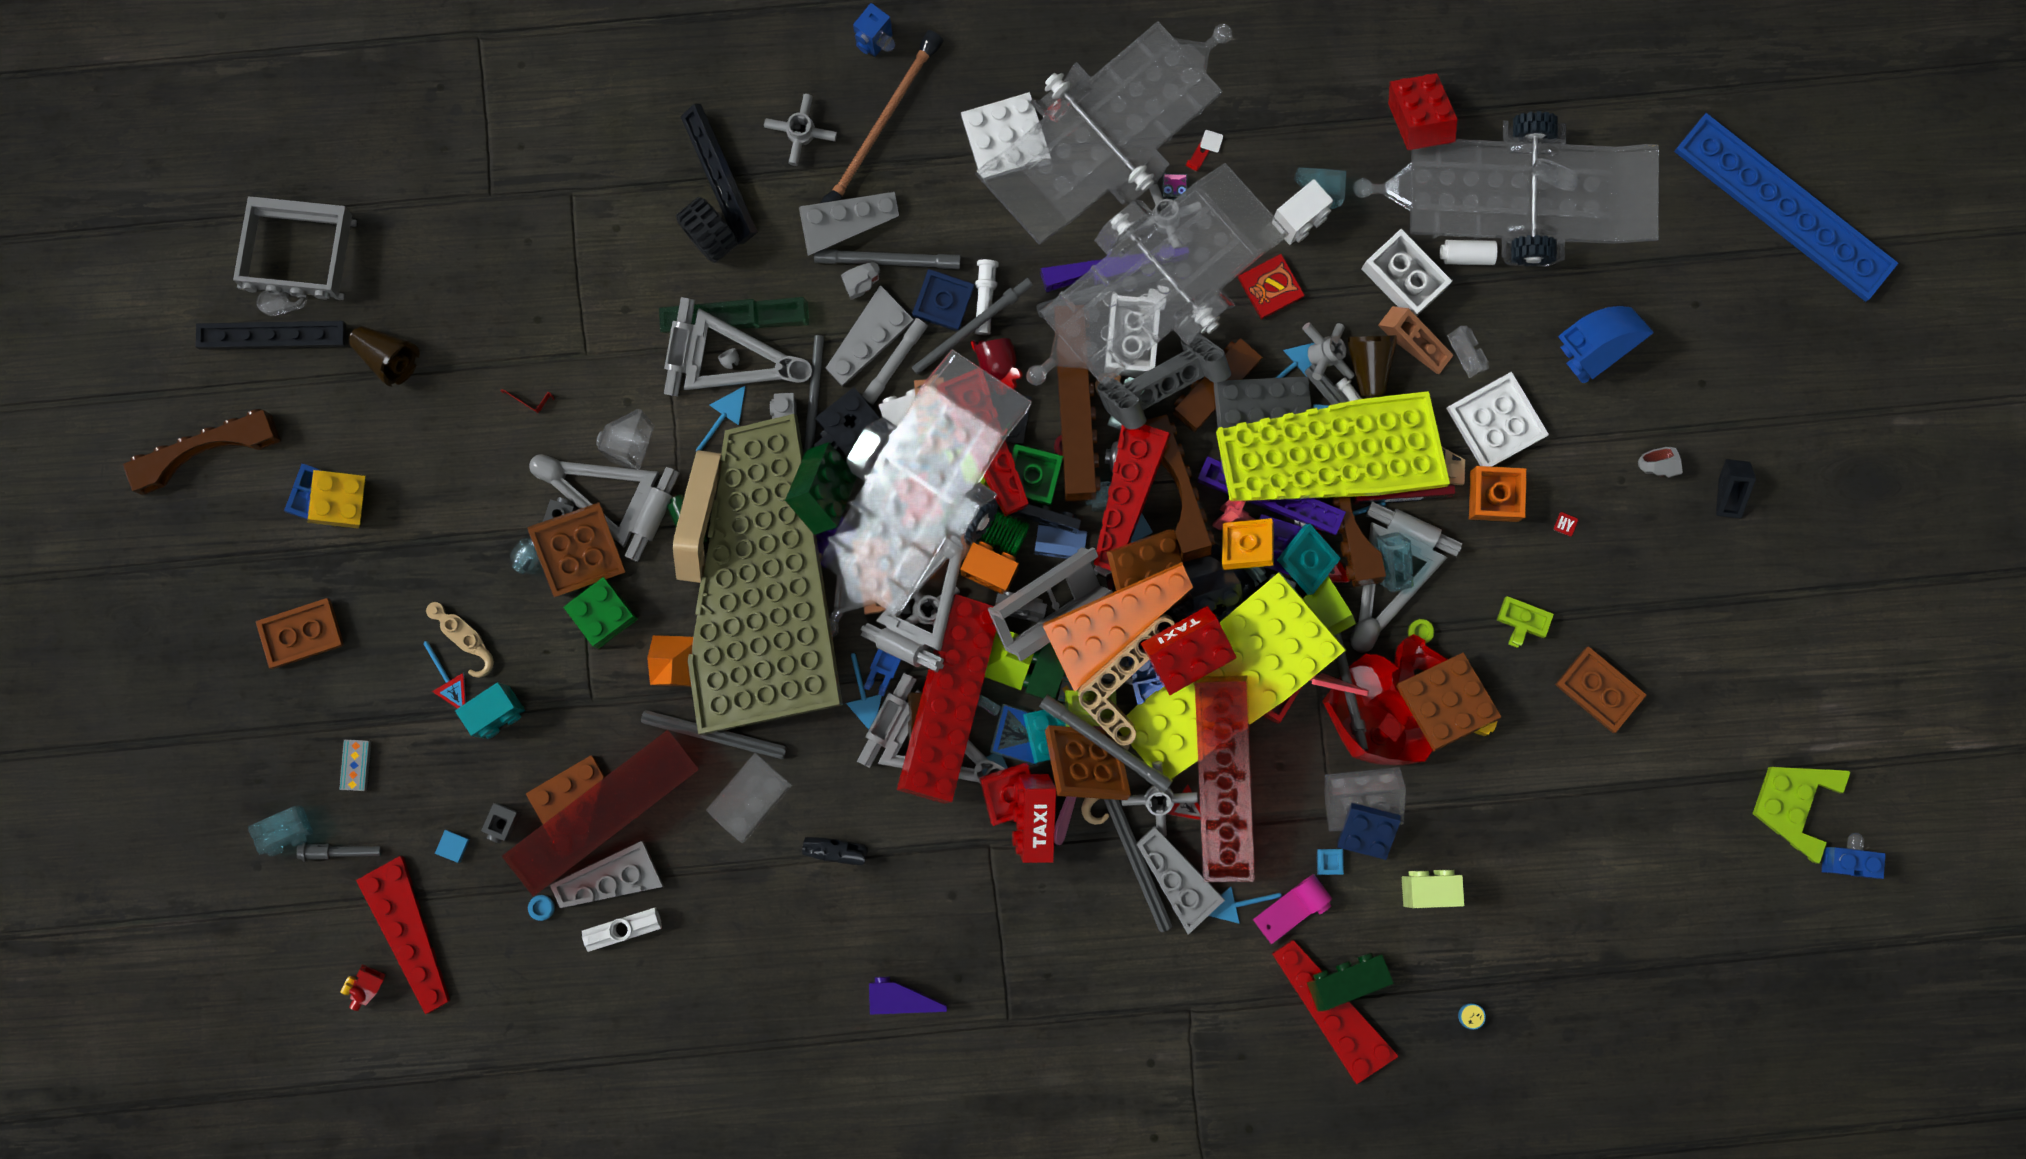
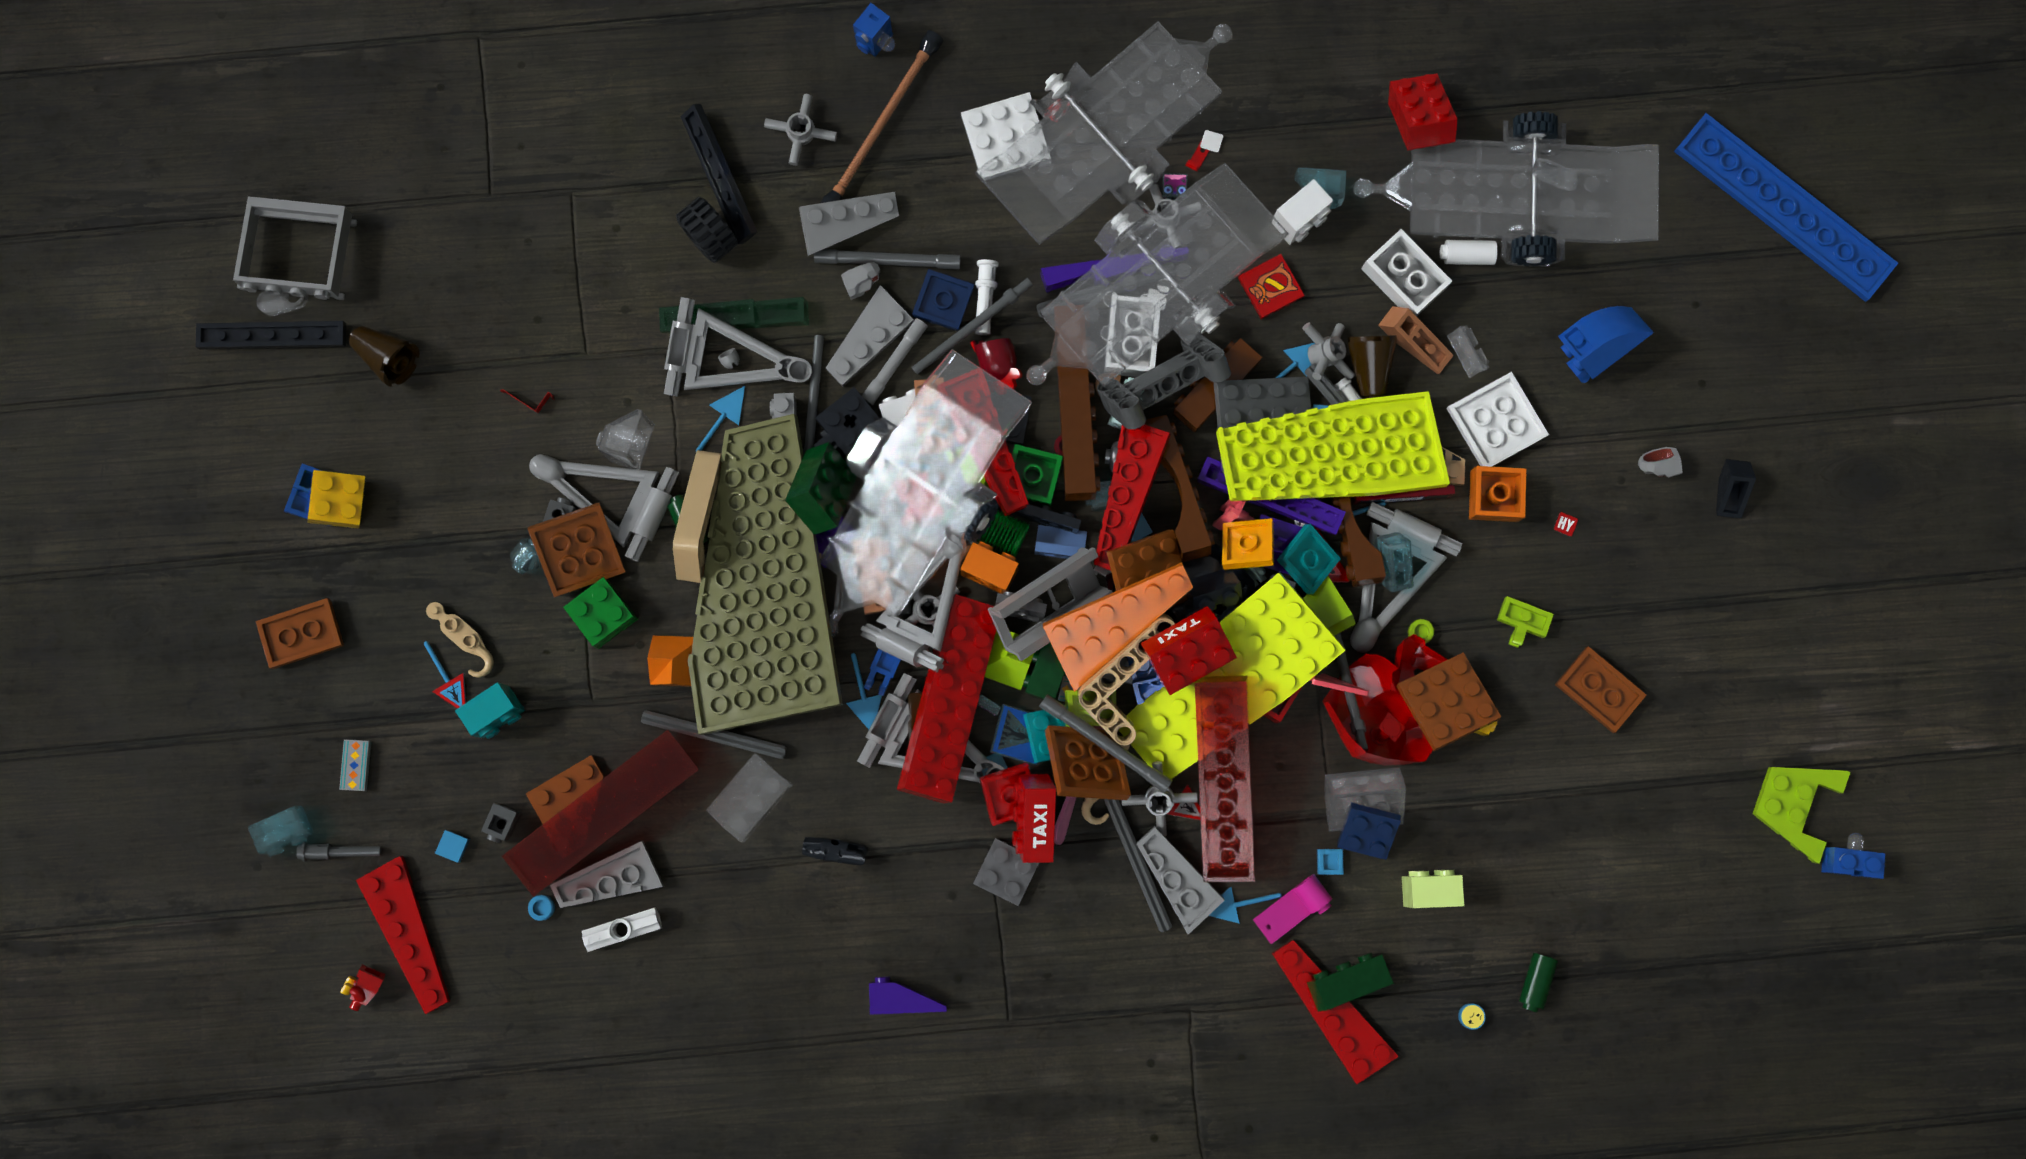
reddish brown arch [123,409,281,495] -> none
none -> flat silver plate [973,838,1039,906]
none -> dark green brick [1519,953,1558,1013]

